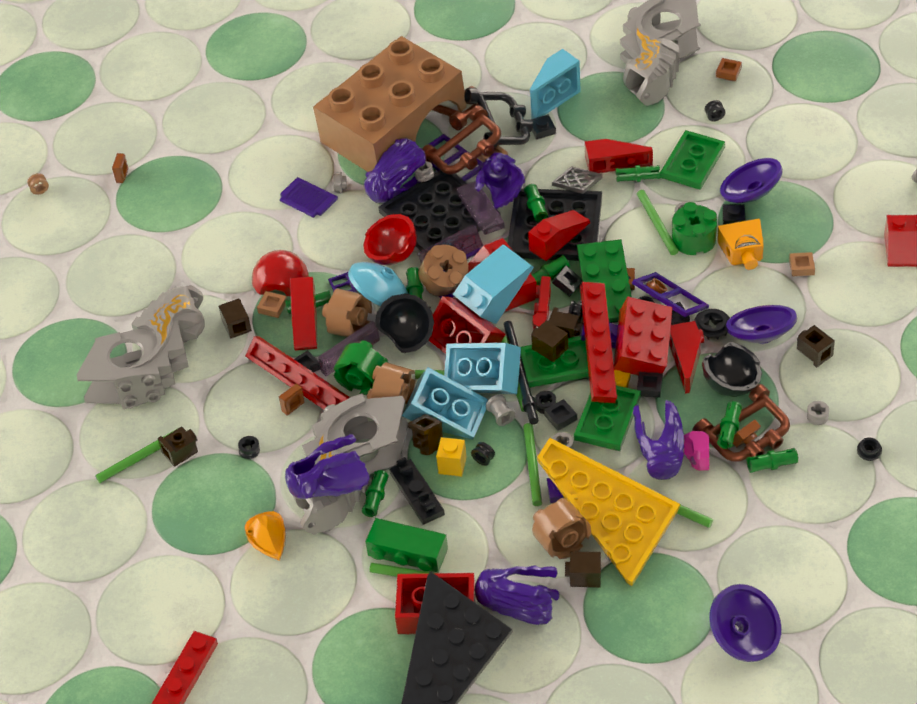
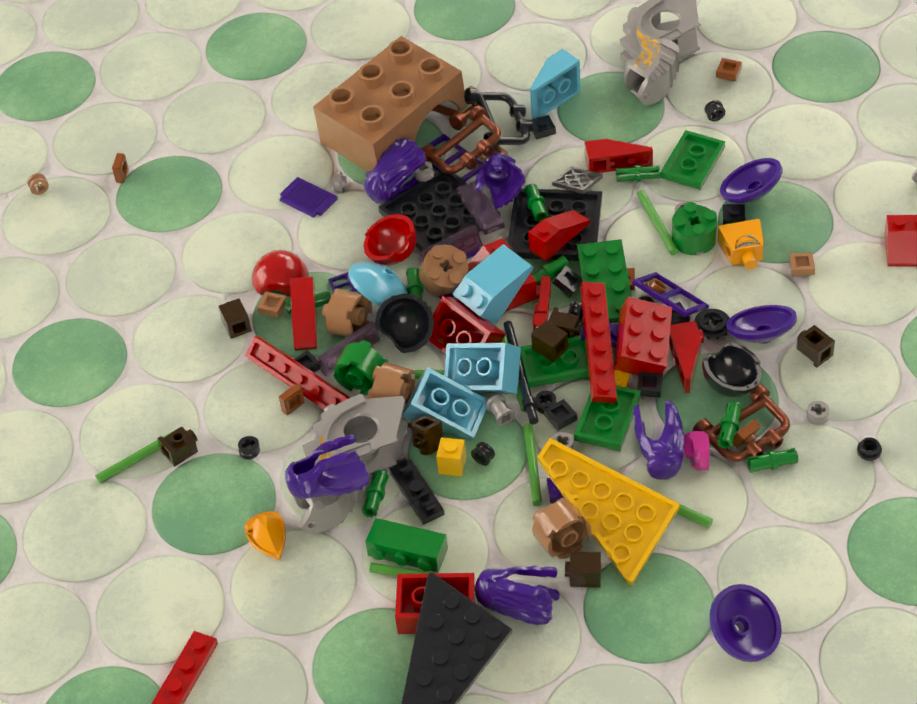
light grey animal [77,285,205,409] -> none

